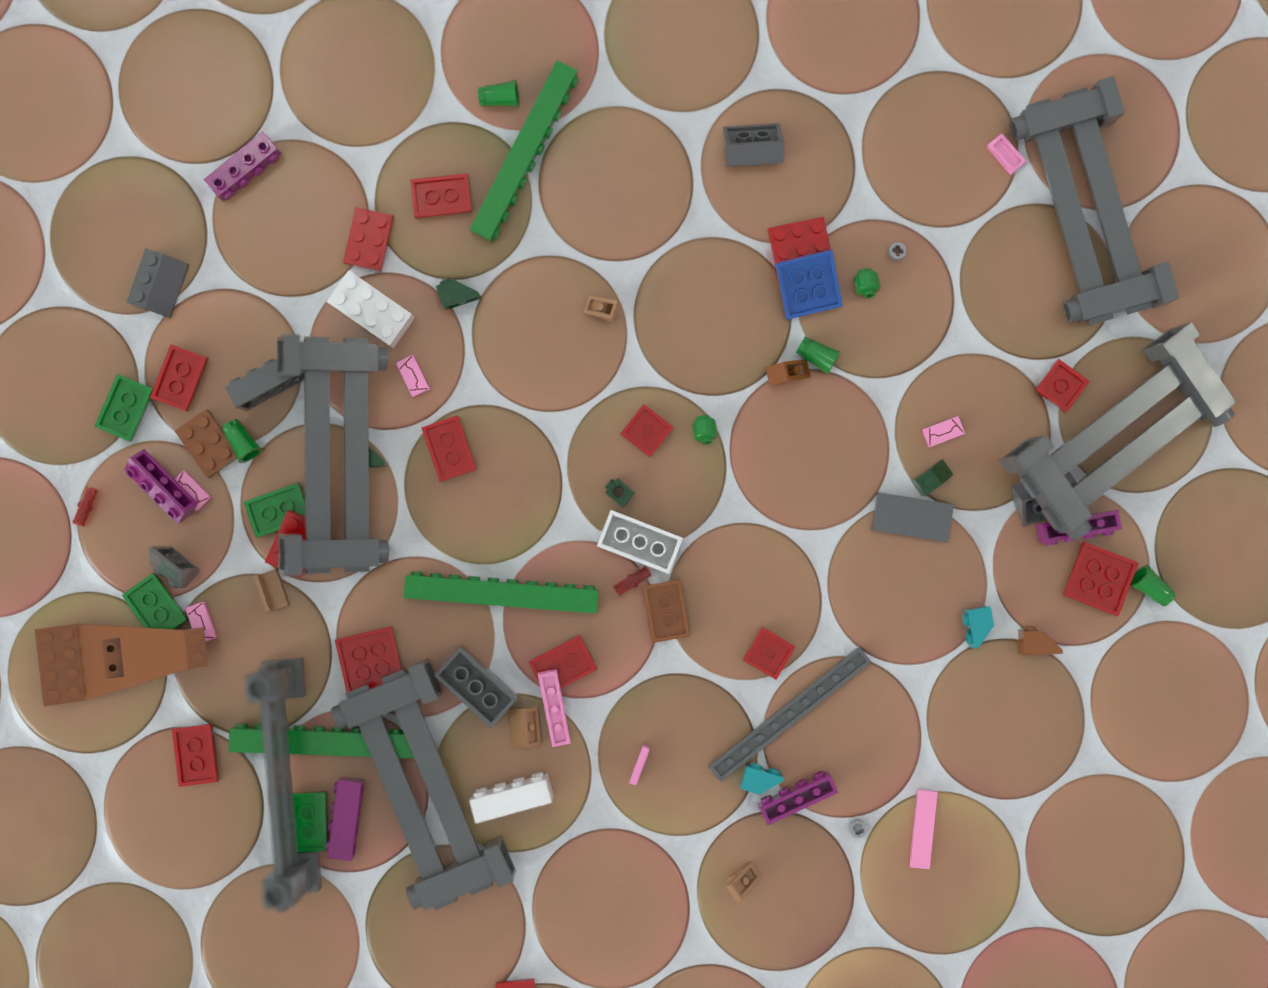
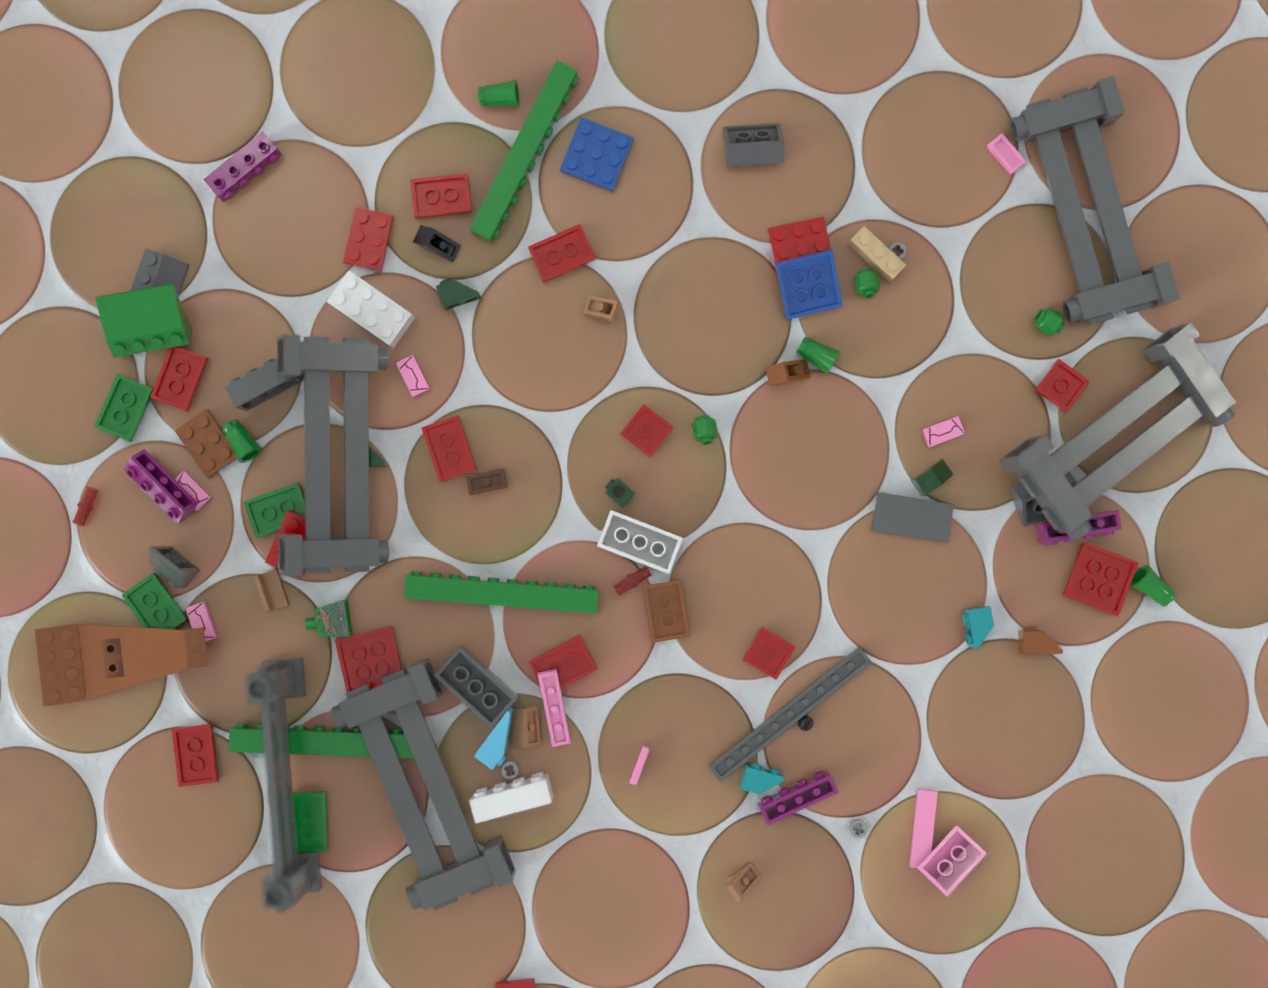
magenta brick [326,777,365,861] -> none
none -> green slope [95,283,192,358]
none -> torso [305,599,353,637]
none -> black slope [413,225,461,262]
none -> reddish brown plate [466,469,508,496]
none -> medium azure slope [474,707,514,770]
none -> light grey bush [501,760,519,779]
none -> red plate [528,224,596,282]
none -> blue plate [560,117,634,192]
none -> black hinge [797,715,814,731]
none -> tan brick [847,226,906,283]
none -> bright pink slope [918,825,988,897]
none -> green head [1034,307,1064,336]

